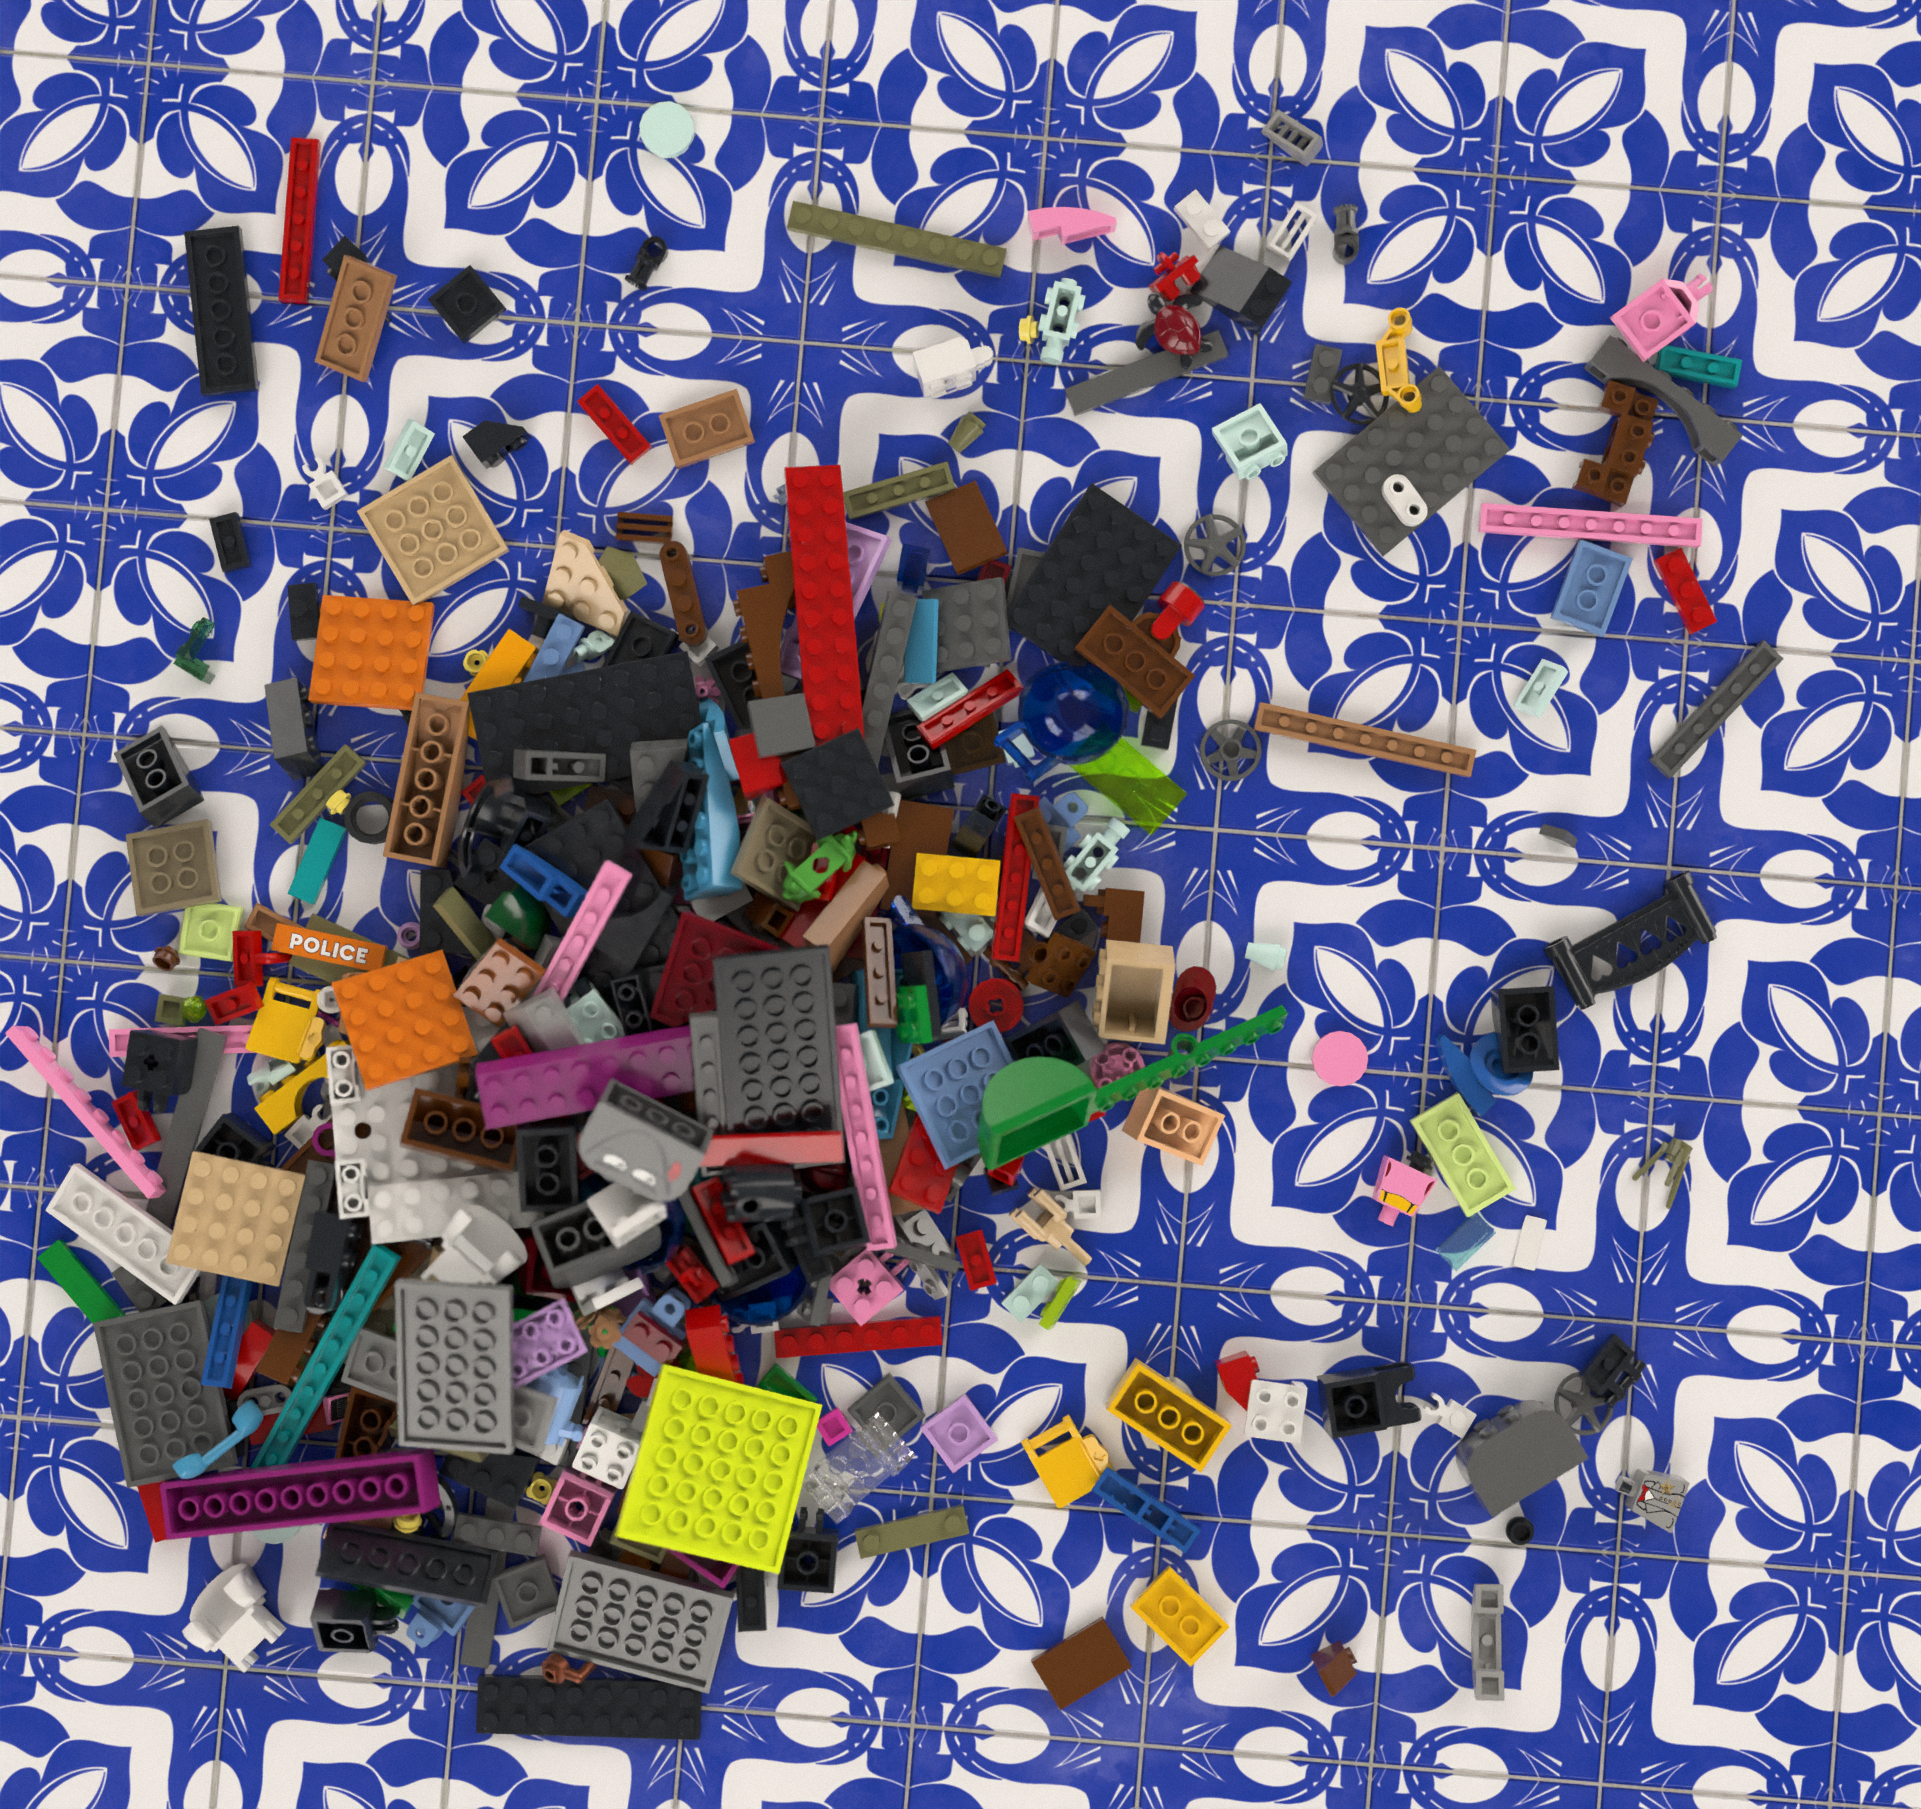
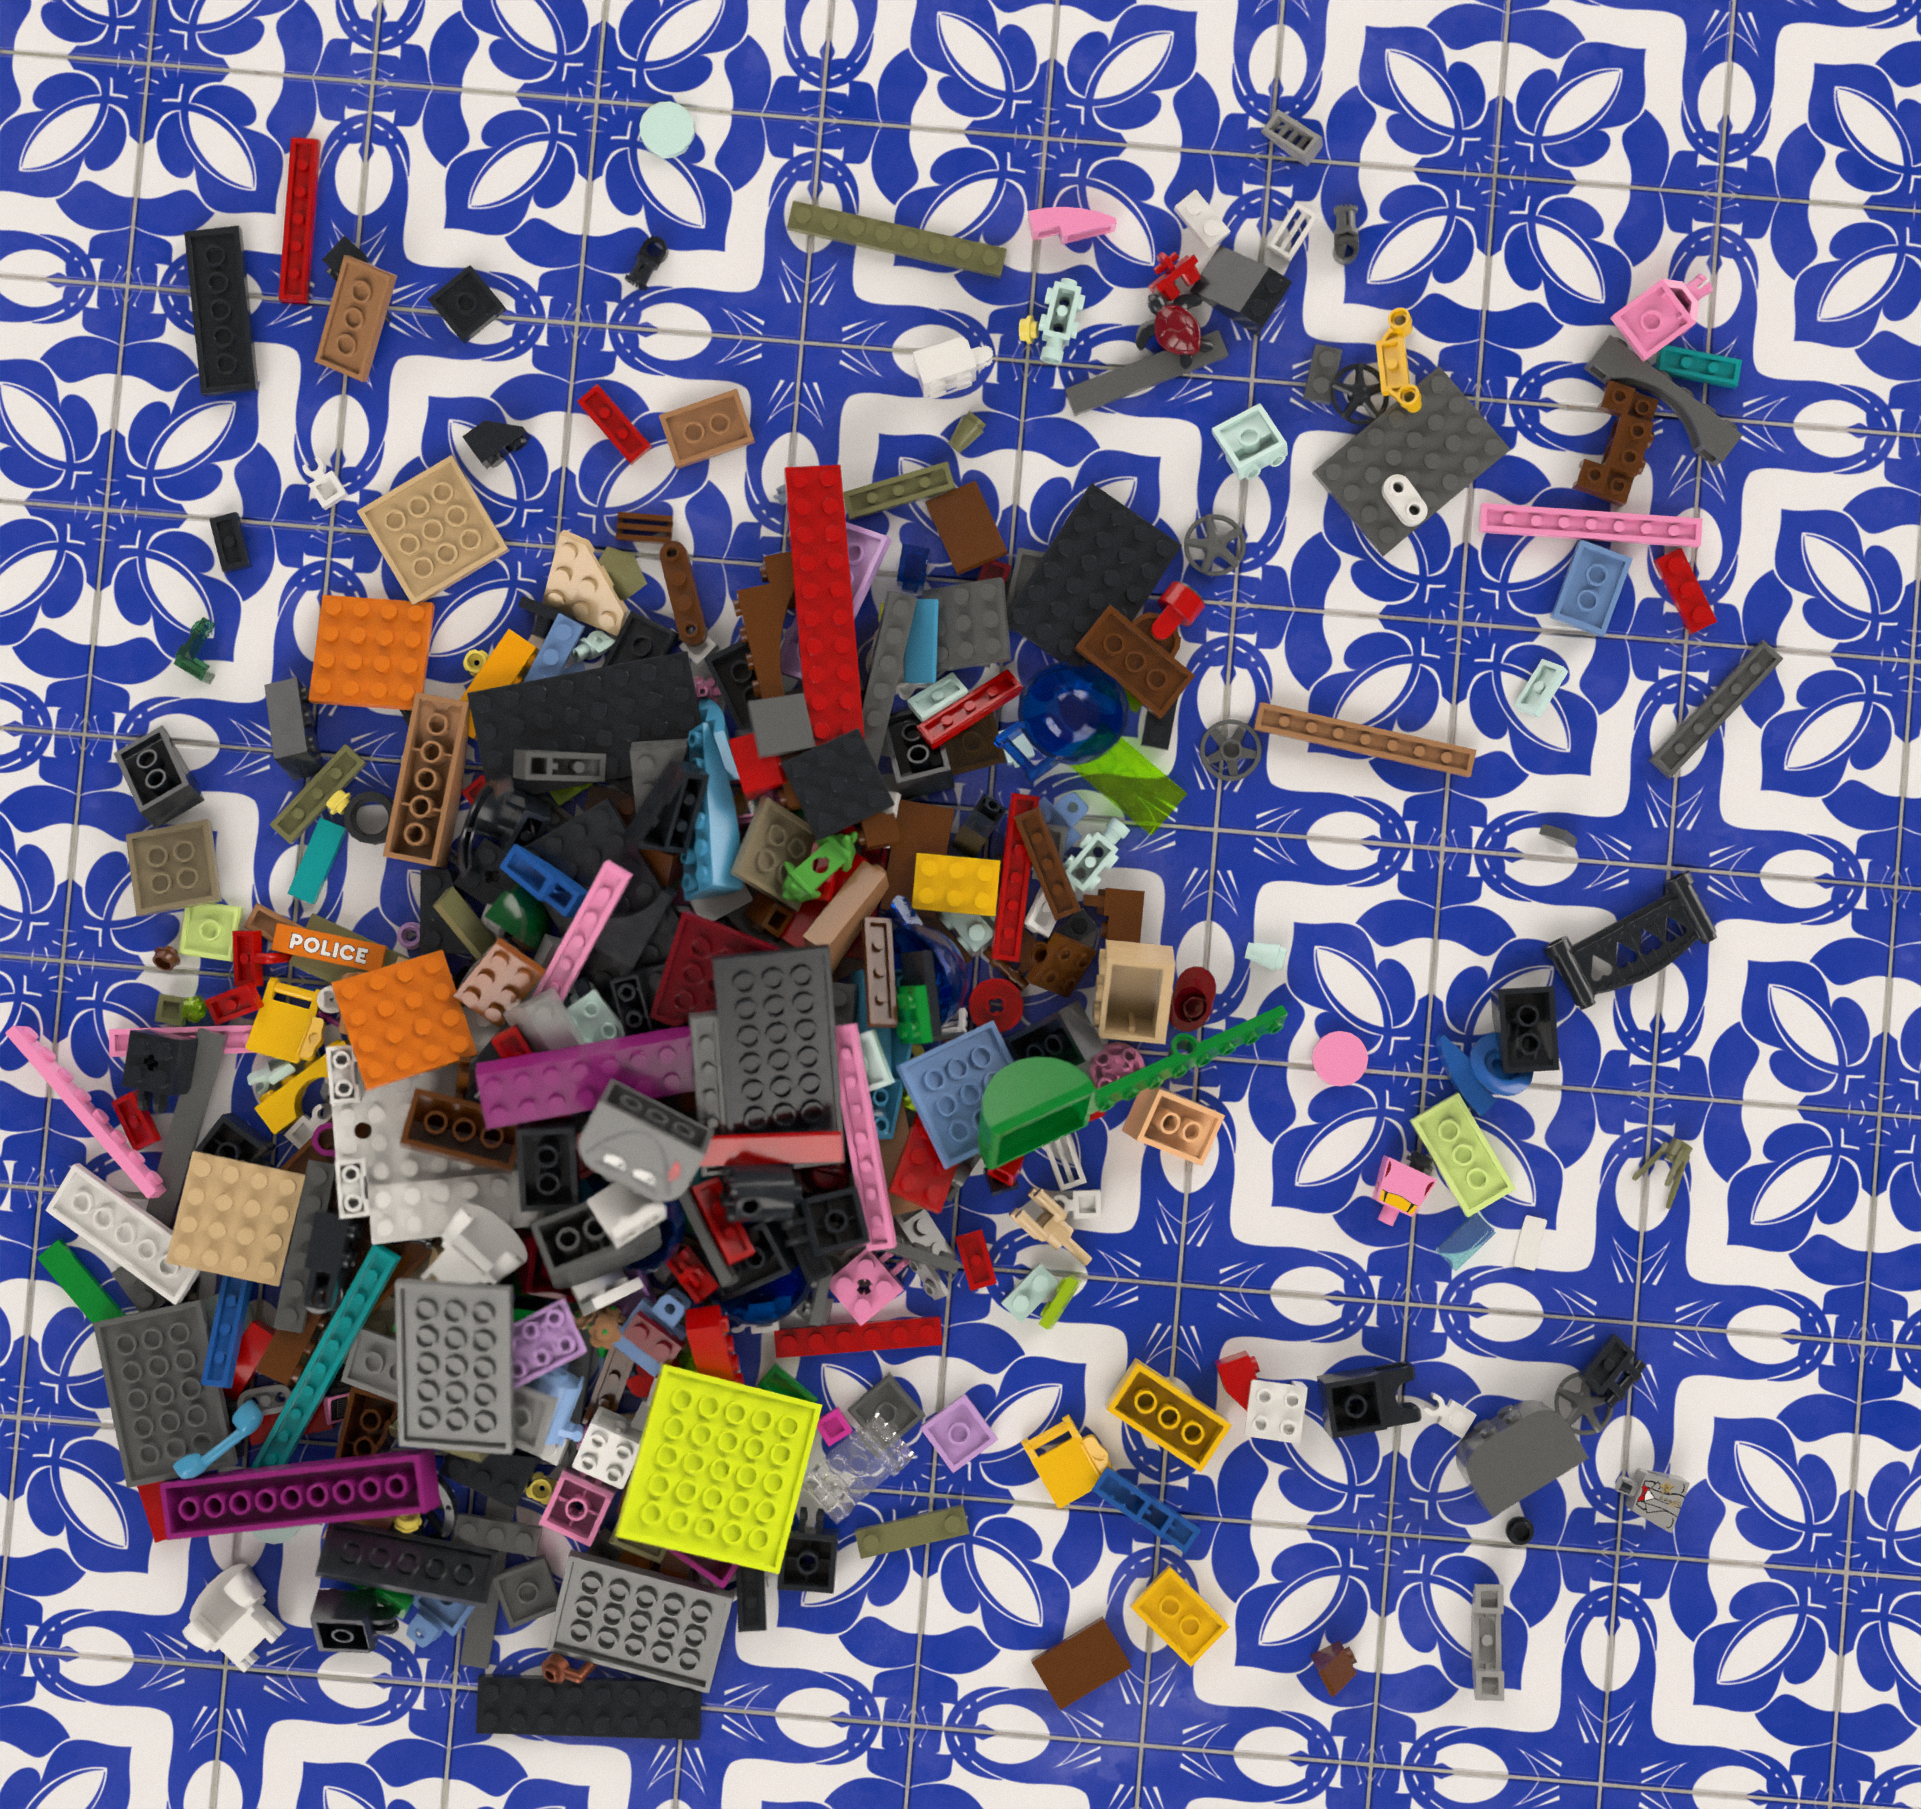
black tile [287,583,320,641] -> none
light aqua plate [383,419,435,481] -> none

